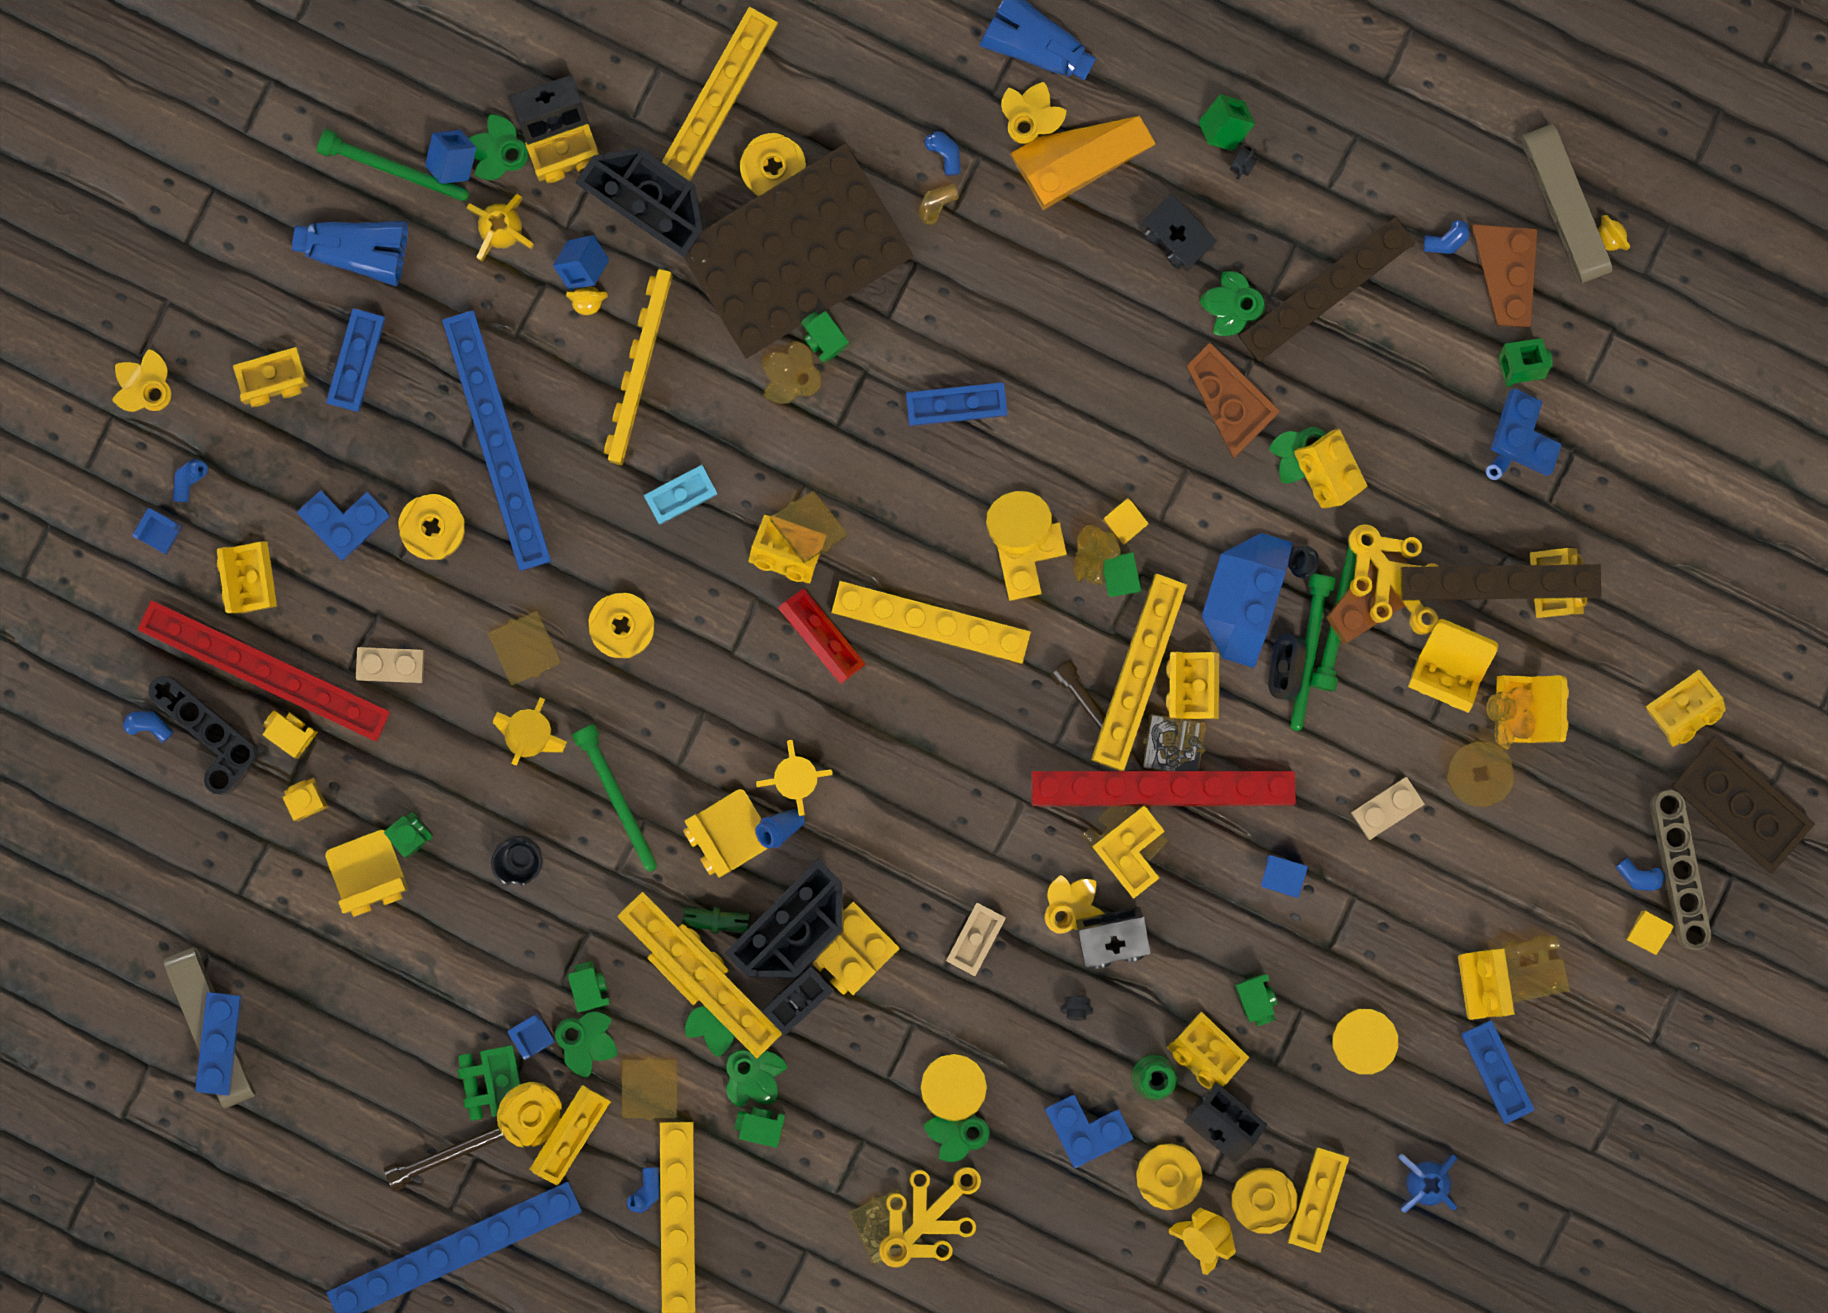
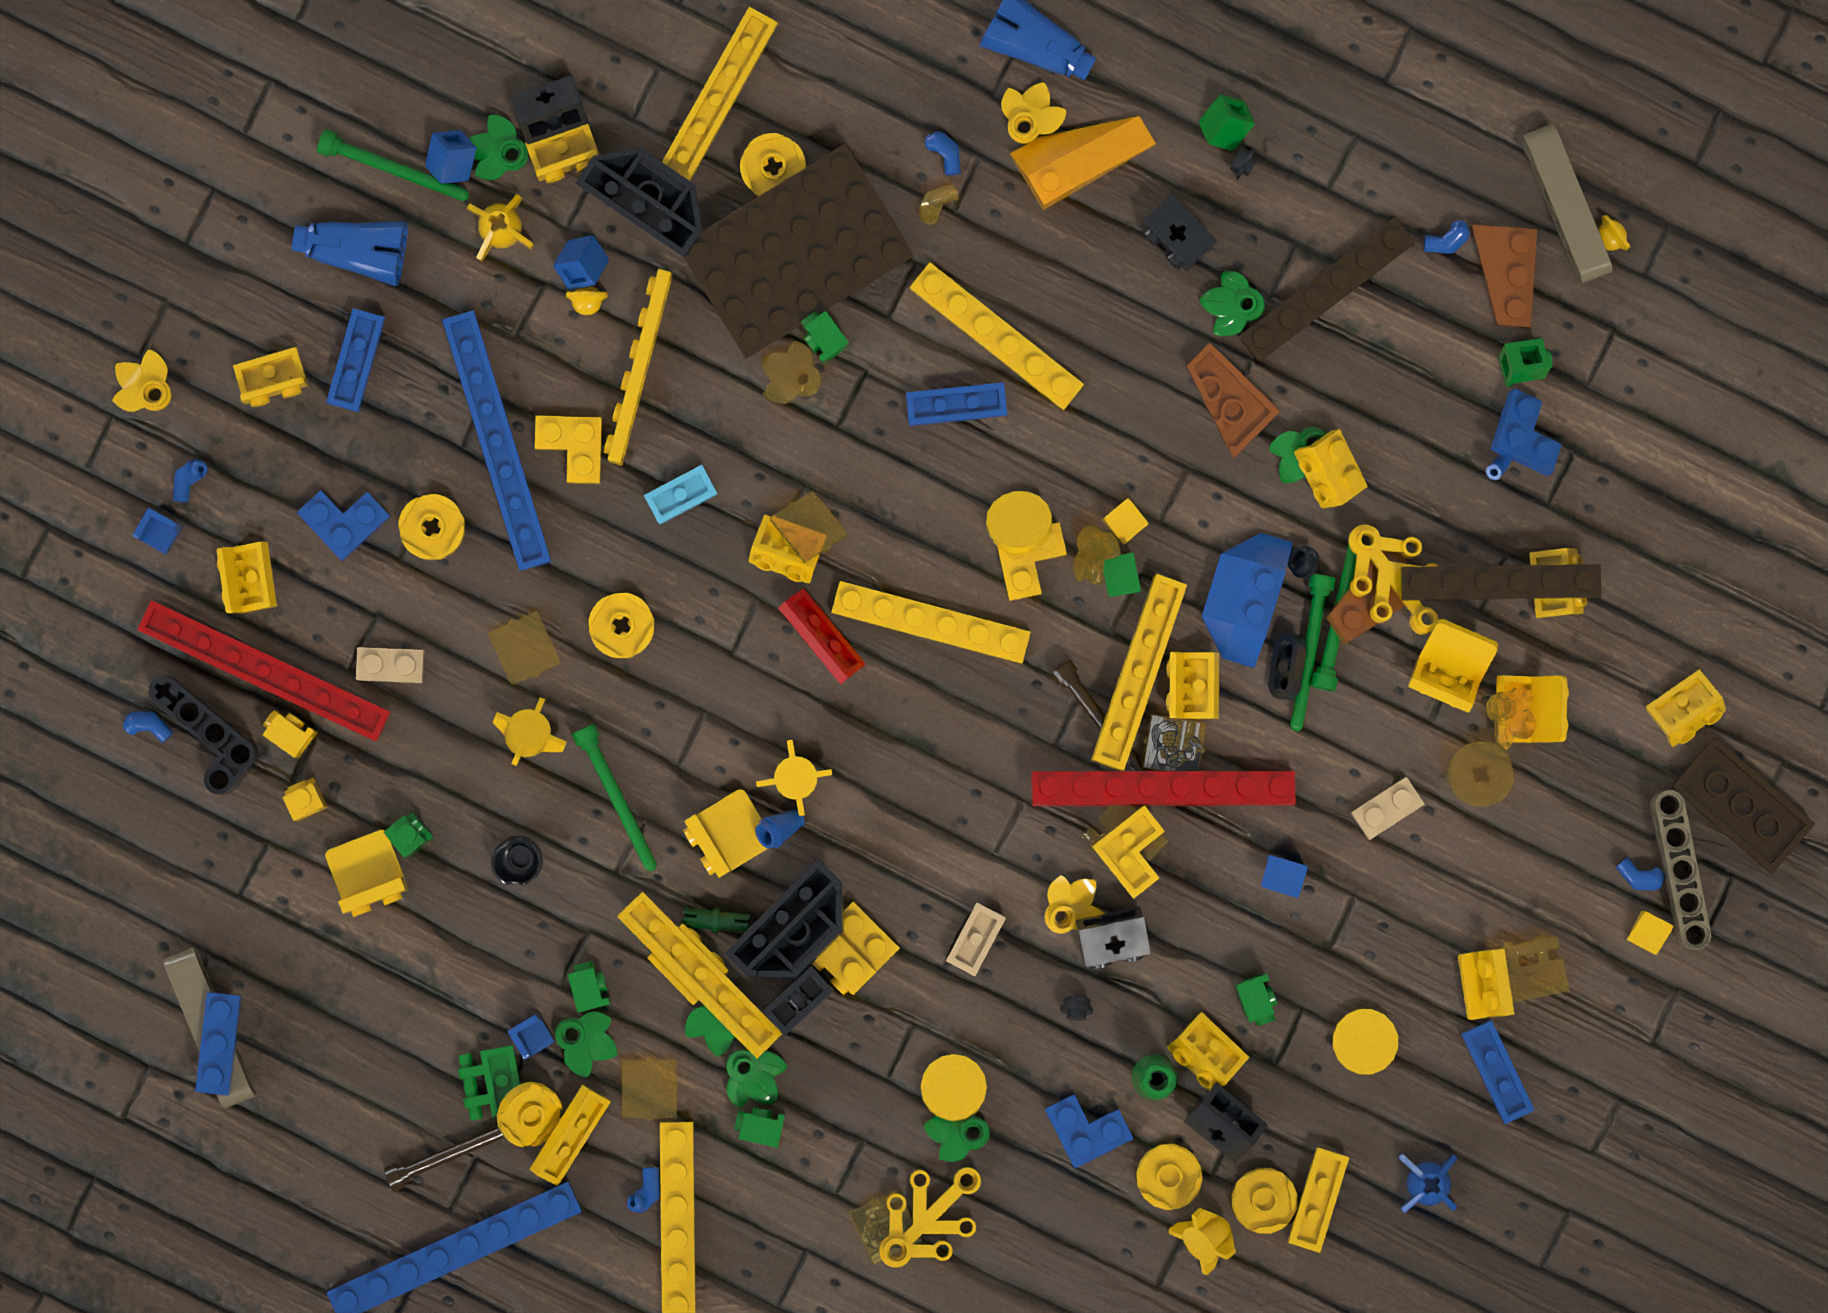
none -> yellow plate [535,416,602,484]
none -> yellow plate [909,262,1084,411]

